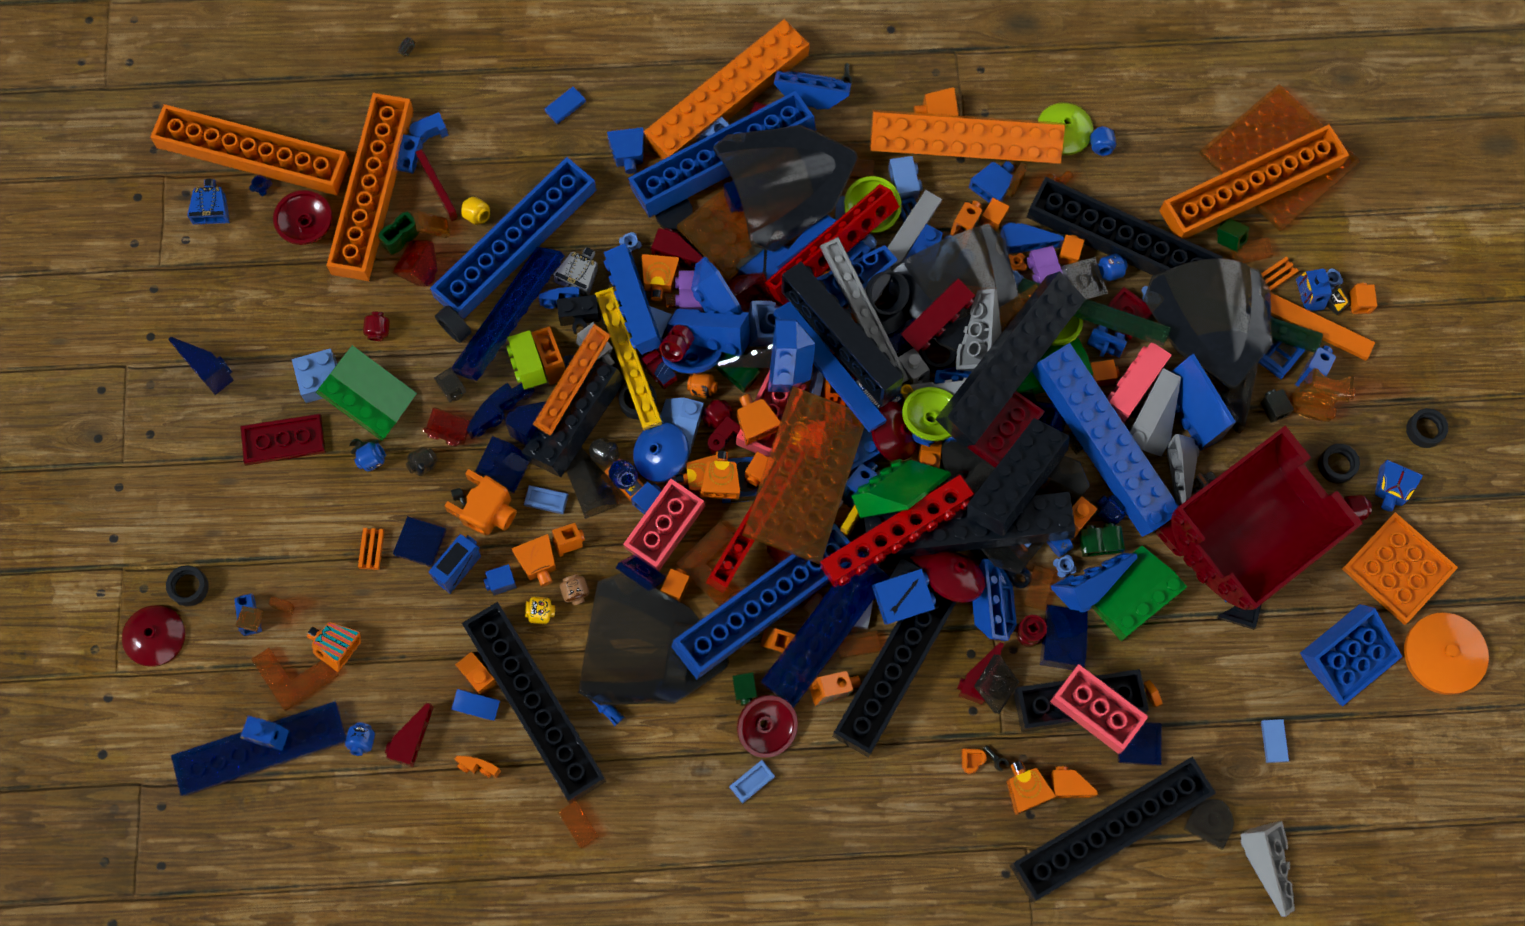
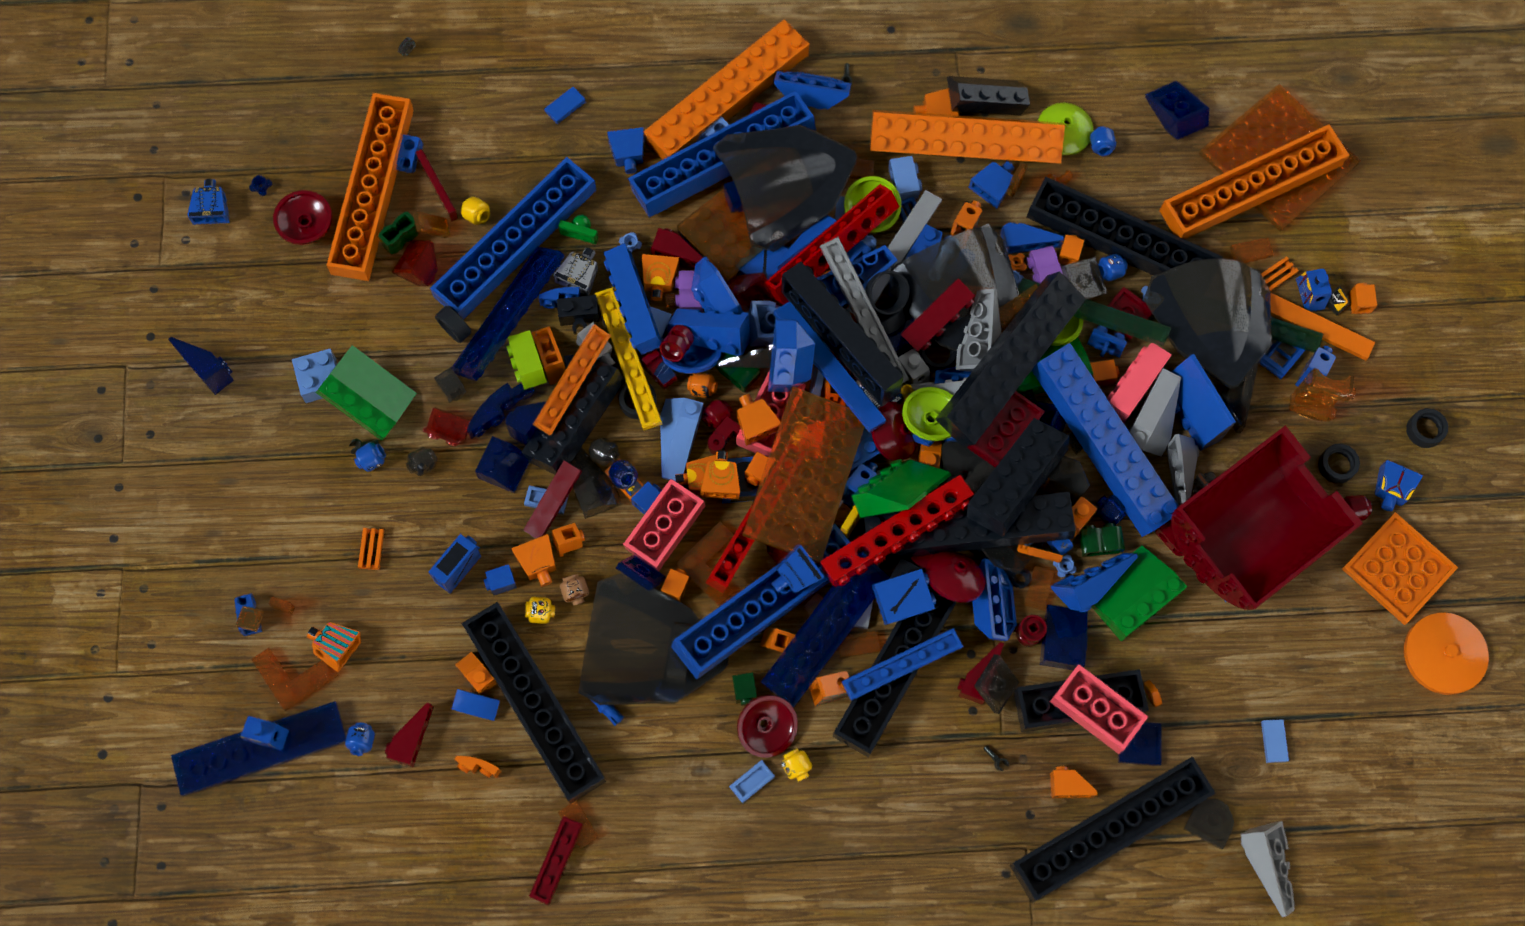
dark red dish [122,605,186,667] -> none
orange brick [150,104,350,196] -> none
black tyre [166,565,209,607] -> none
dark red tile [240,414,326,466] -> none
dark red head [363,311,390,341] -> none
clear blue tile [393,516,446,567] -> none
blue leg [409,112,449,143] -> none
orange piece [444,469,517,536] -> none
pearl dark grey hand [451,488,467,507] -> none
blue dish [633,422,689,482] -> none
black tile [655,199,693,231] -> none
orange tile [962,749,987,774] -> none
orange brick [980,198,1010,233] -> none
orange torso [1007,760,1055,815] -> none
dark green brick [1217,218,1249,252] -> none
black tile [1217,604,1262,630] -> none
pearl dark grey brick [1260,389,1294,423] -> none
blue slope [1300,604,1403,706] -> none
medium blue plate [1326,269,1343,290] -> none
none -> dark red tile [523,460,582,538]
none -> dark red tile [529,816,584,905]
none -> green tile [558,215,598,245]
none -> blue torso [771,544,824,593]
none -> yellow head [781,748,812,782]
none -> blue tile [842,628,963,701]
none -> black slope [947,76,1030,116]
none -> orange tile [1017,544,1063,563]
none -> clear blue slope [1145,80,1209,140]

